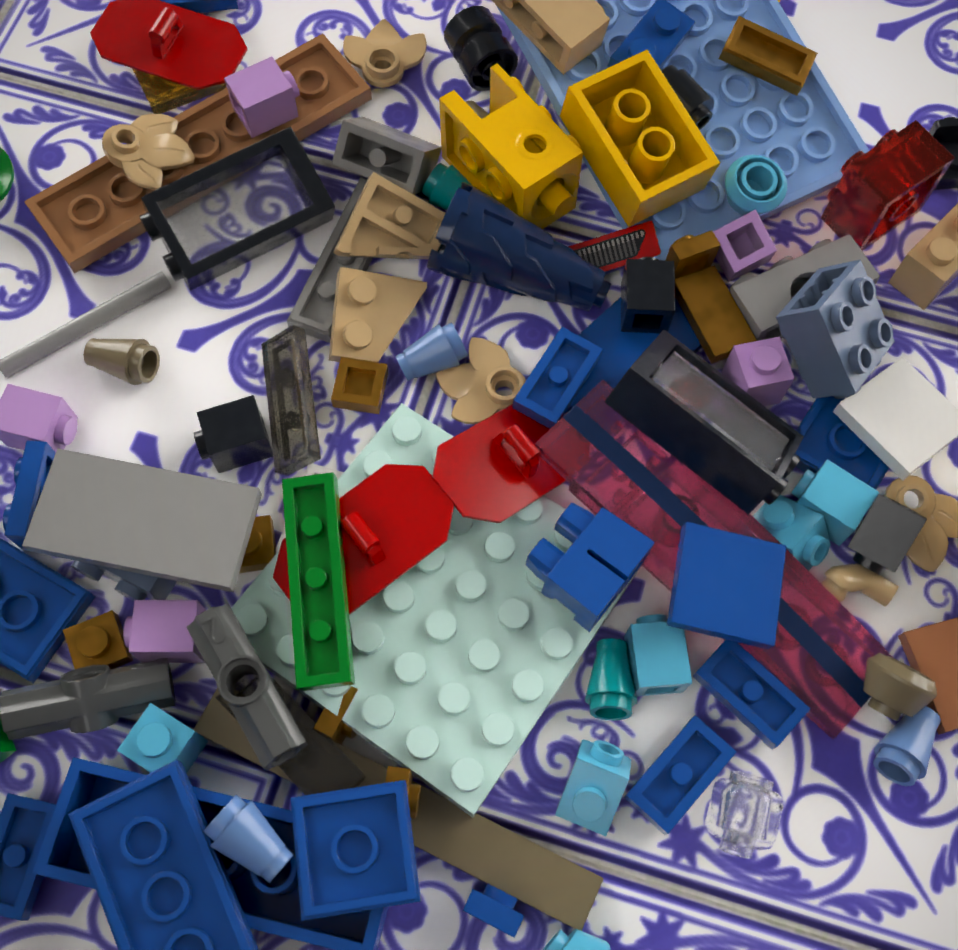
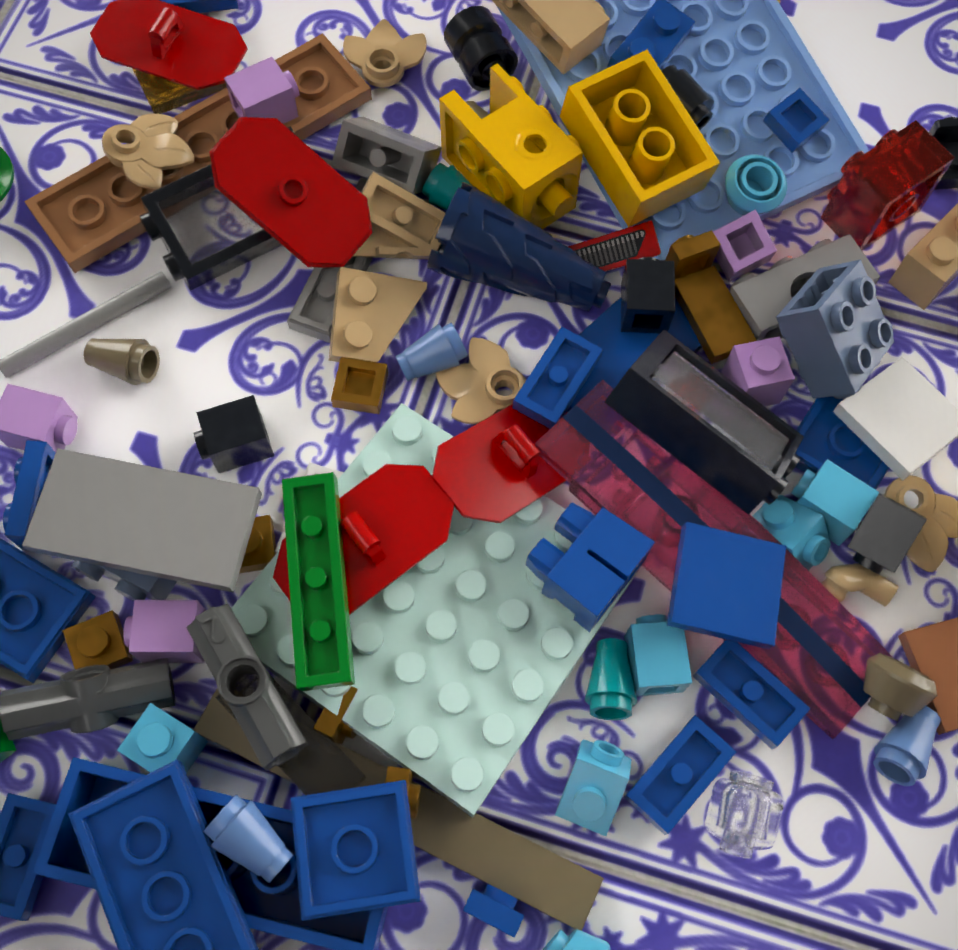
clear smoke tile [261,325,321,476] -> none
pearl gold tile [718,16,818,96] -> none
none -> red shield [209,117,373,268]
none -> blue plate [763,88,830,153]

